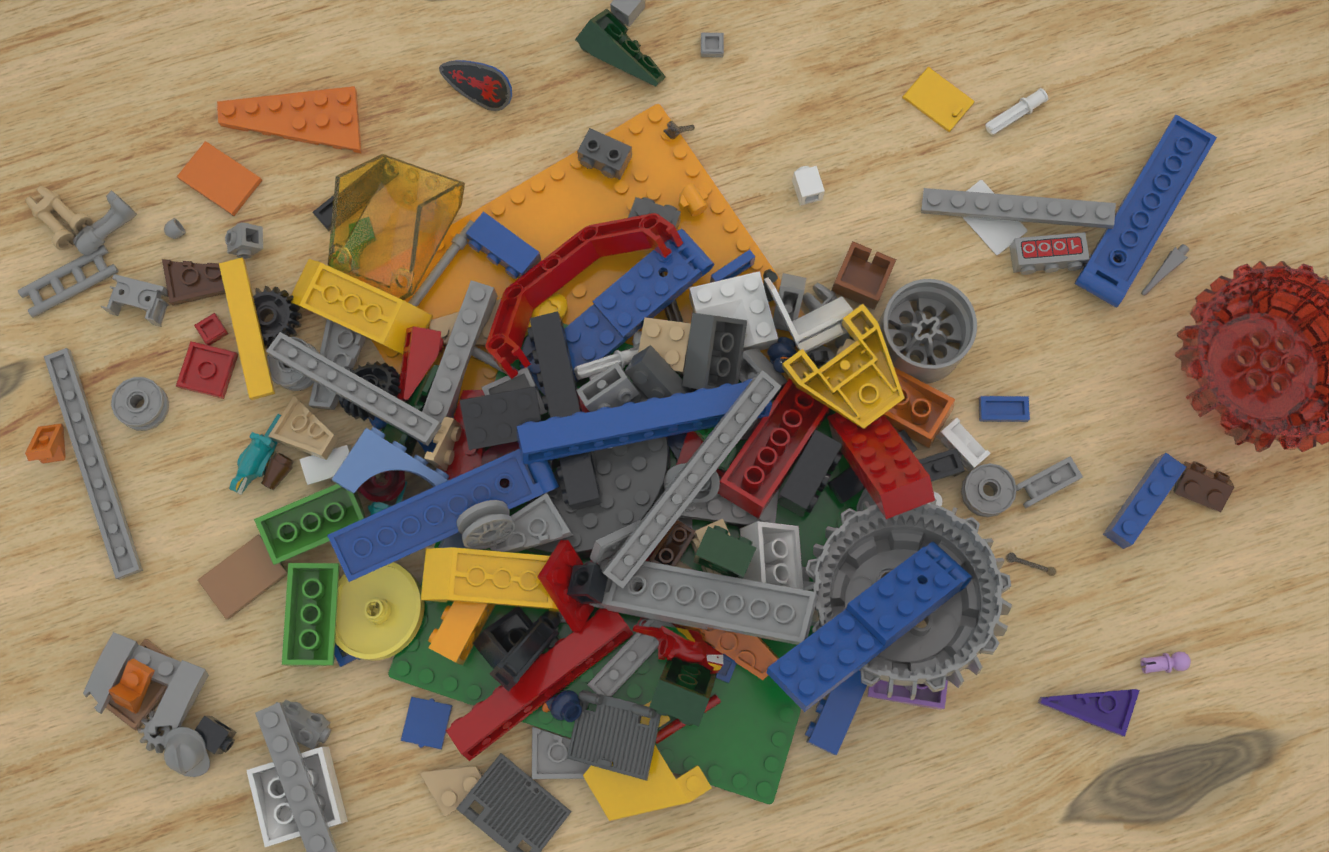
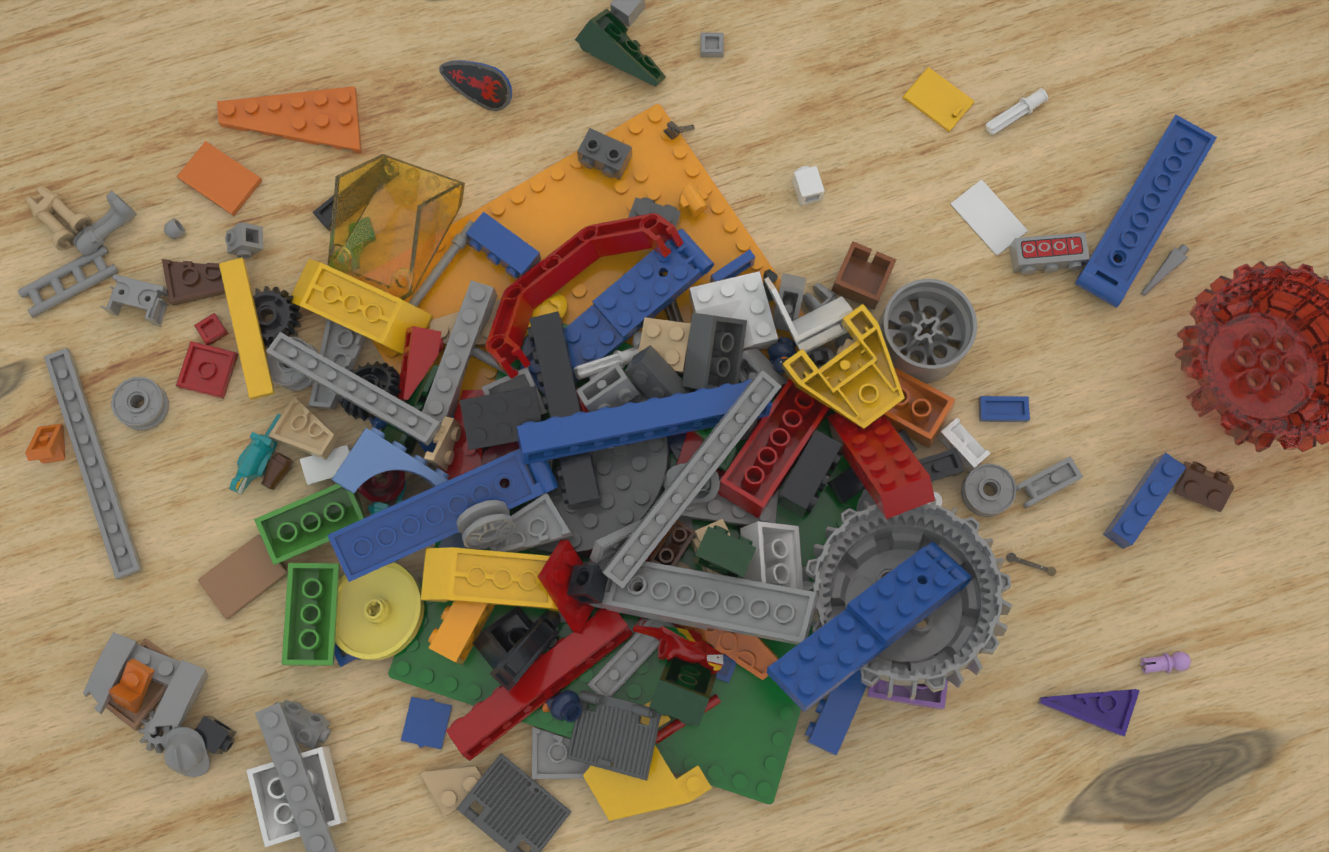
light grey plate [921,188,1116,229] -> none

